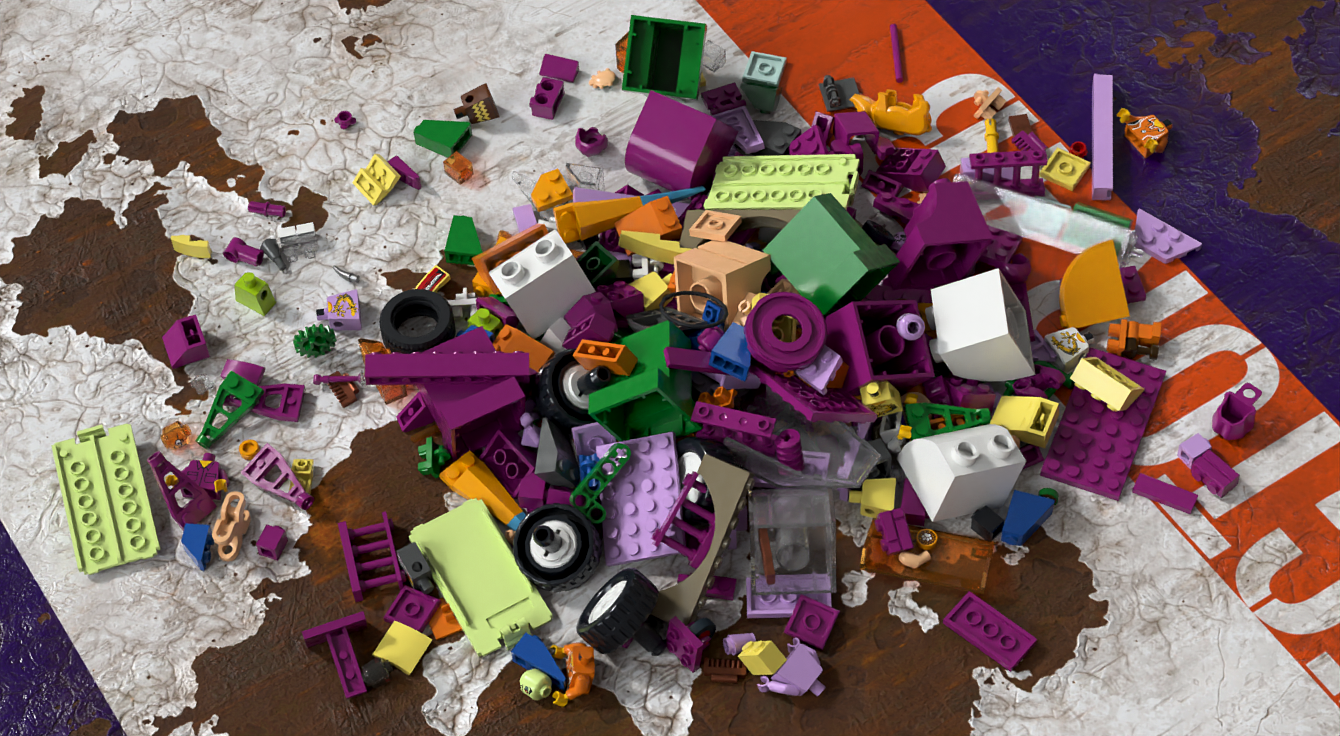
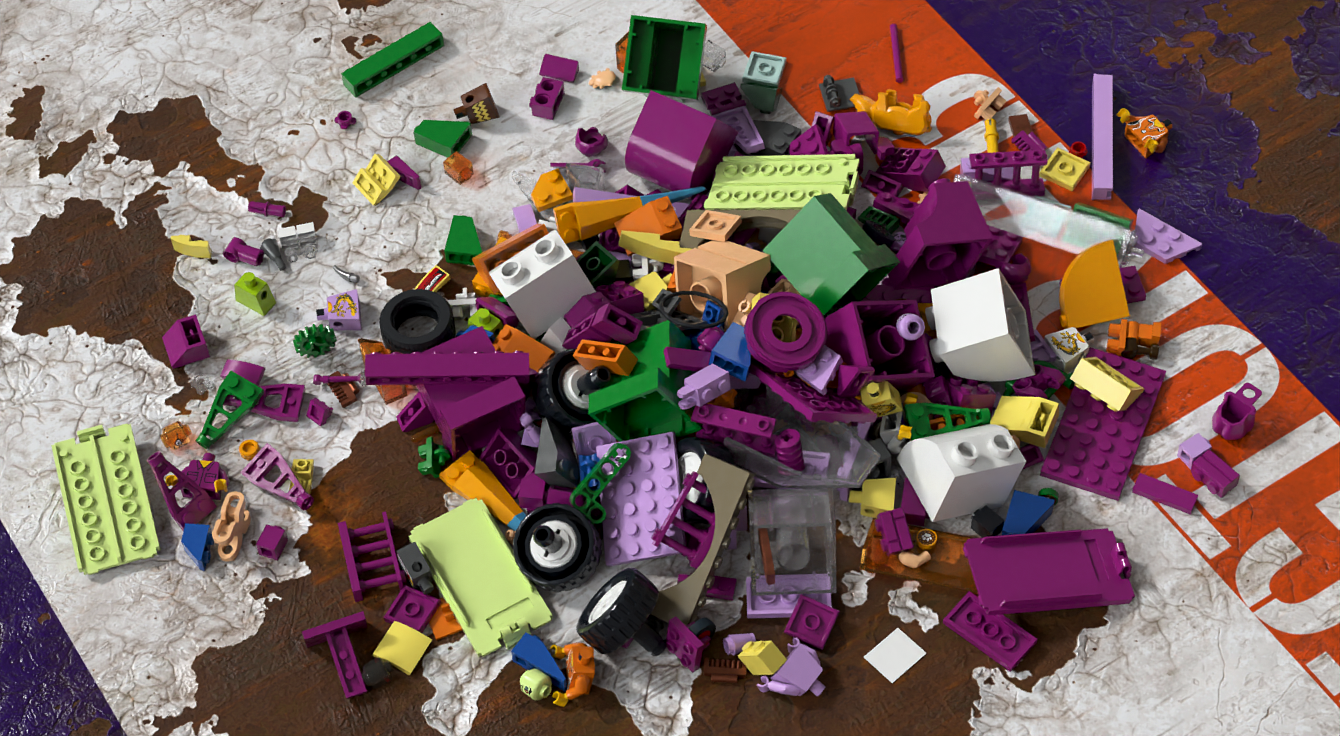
none -> magenta tile [306,398,333,426]
none -> green brick [341,22,444,98]
none -> magenta flag [550,159,606,174]
none -> magenta brick [591,303,643,345]
none -> dark grey slope [652,289,682,315]
none -> lavender hinge [677,363,731,410]
none -> magenta slope [837,365,875,397]
none -> green slope [857,206,900,234]
none -> white sticker [864,628,926,683]
none -> magenta piece [963,528,1135,615]

